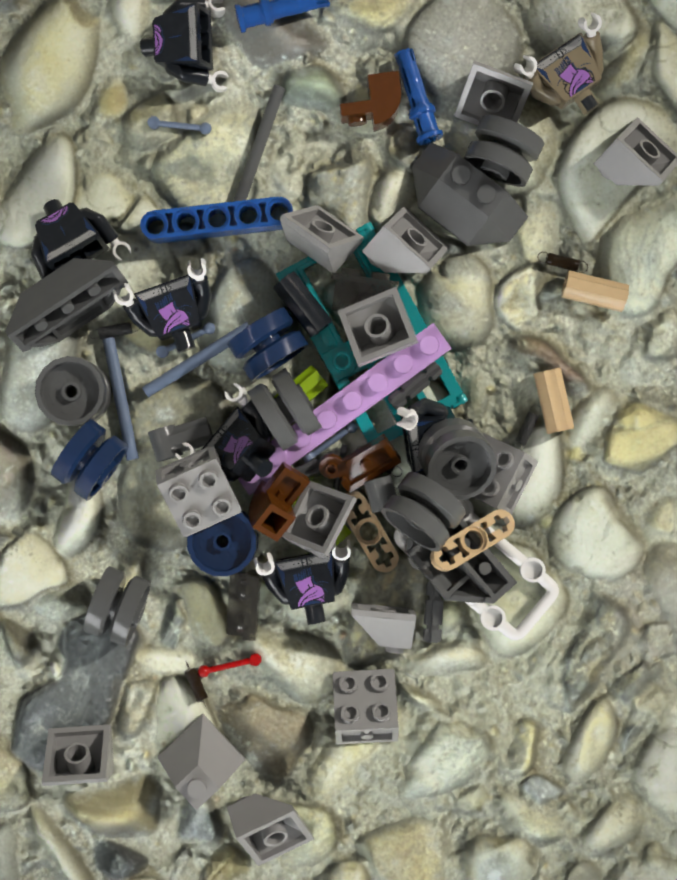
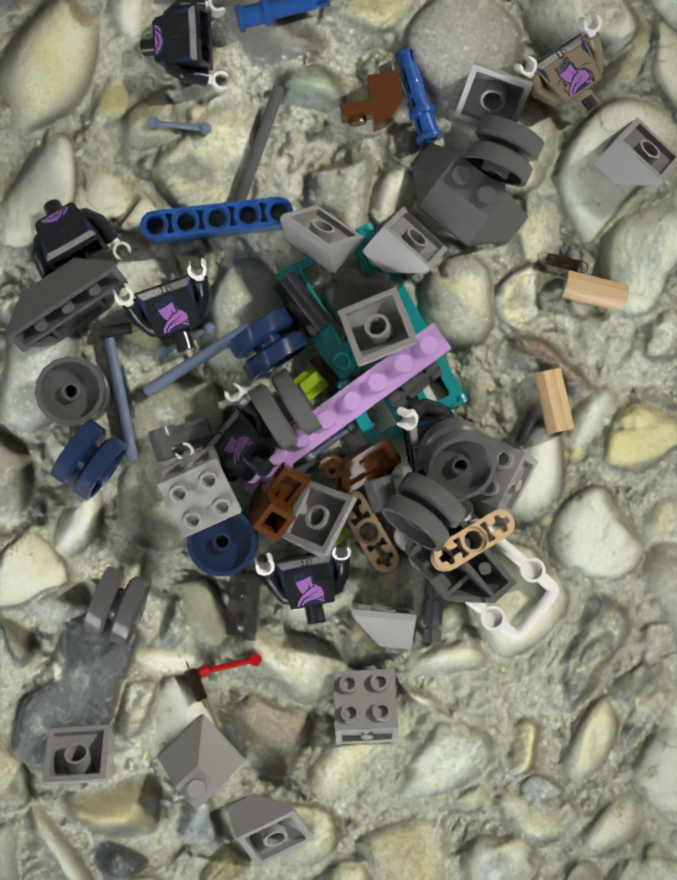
none -> dark brown piece [306,349,343,391]

